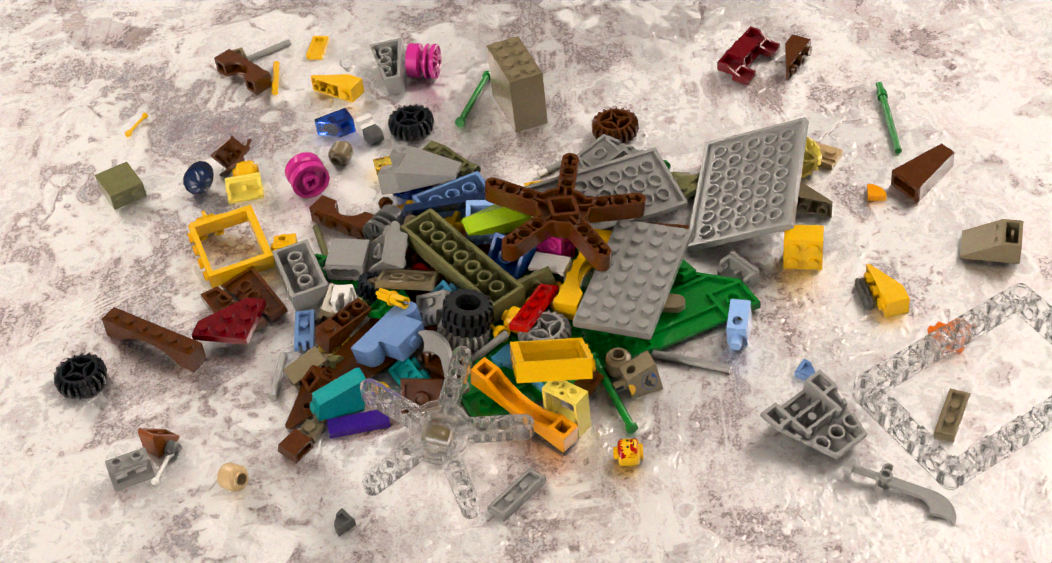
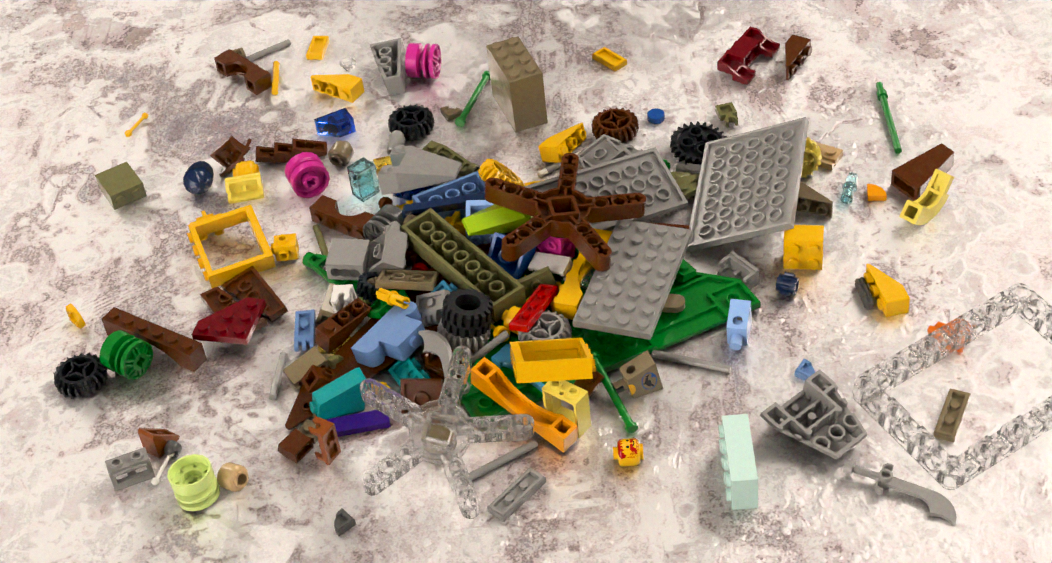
light grey slope [272,239,329,311] -> none
leg [355,113,384,145] -> none
dark tan head [605,348,632,378] -> none
dark tan slope [960,219,1024,264] -> none
none -> yellow tile [65,303,86,329]
none -> green wheel [99,330,153,380]
none -> yellowish green wheel [167,454,220,511]
none -> reddish brown slope [255,138,327,163]
none -> dark orange hinge [308,416,341,465]
none -> clear light blue brick [347,157,380,202]
none -> light grey cone [387,130,406,155]
none -> dark tan tile [440,106,462,121]
none -> light grey bar [461,440,538,484]
none -> yellow gear [478,159,524,187]
none -> yellow slope [538,123,587,163]
none -> yellow tile [592,47,627,72]
none -> blue tile [647,108,665,124]
none -> black gear [670,121,727,165]
none -> light grey axle [676,163,701,174]
none -> olive plate [715,102,738,128]
none -> light aqua brick [718,414,758,510]
none -> dark blue gear [775,271,800,297]
none -> clear light blue axle [841,172,858,204]
none -> light yellow arch [899,169,954,226]

